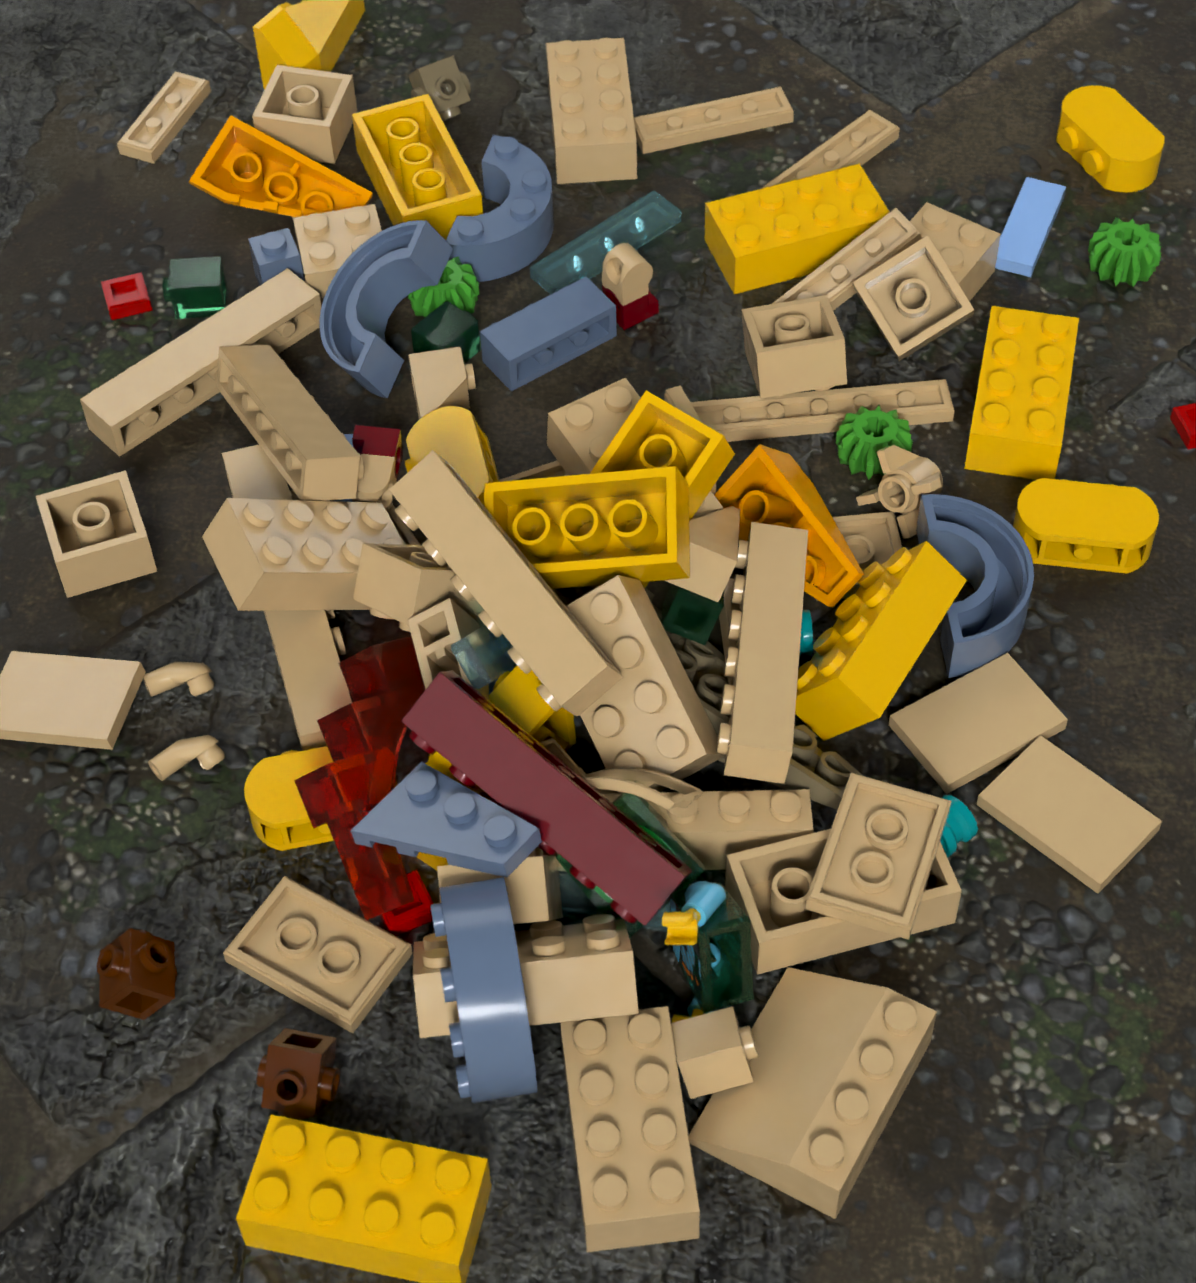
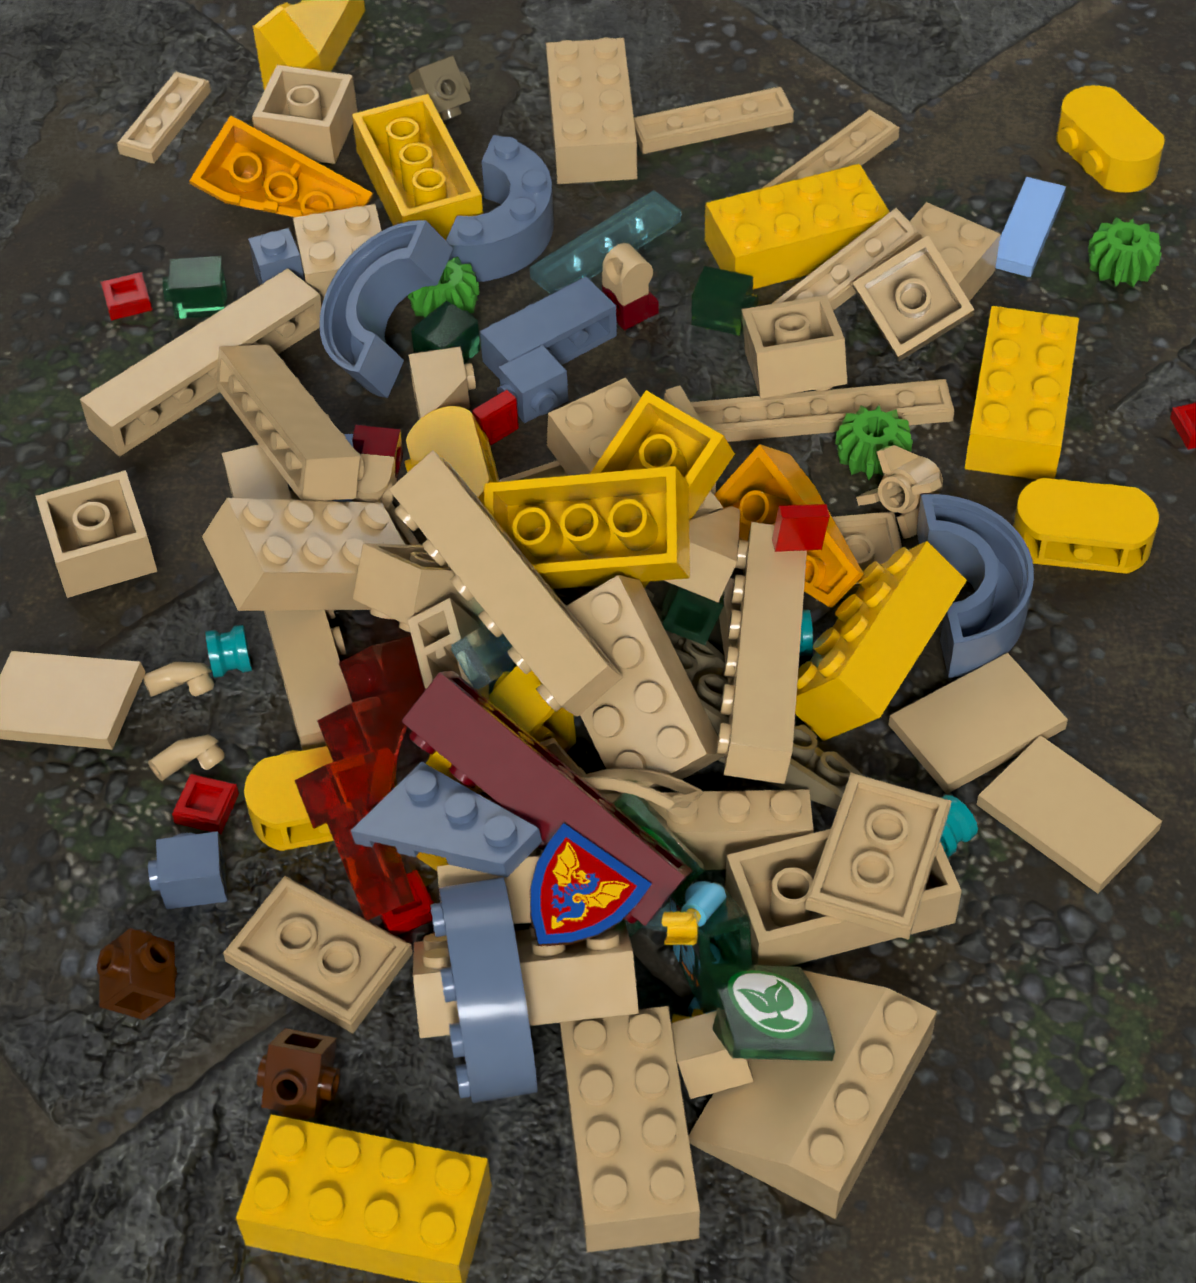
none -> sand blue brick [148,832,228,909]
none -> red tile [172,774,239,834]
none -> teal wheel [205,624,252,678]
none -> red tile [472,390,519,446]
none -> sand blue brick [497,345,568,423]
none -> shield [530,823,652,947]
none -> clear green brick [691,266,759,336]
none -> slope [698,963,835,1061]
none -> red tile [772,504,830,552]

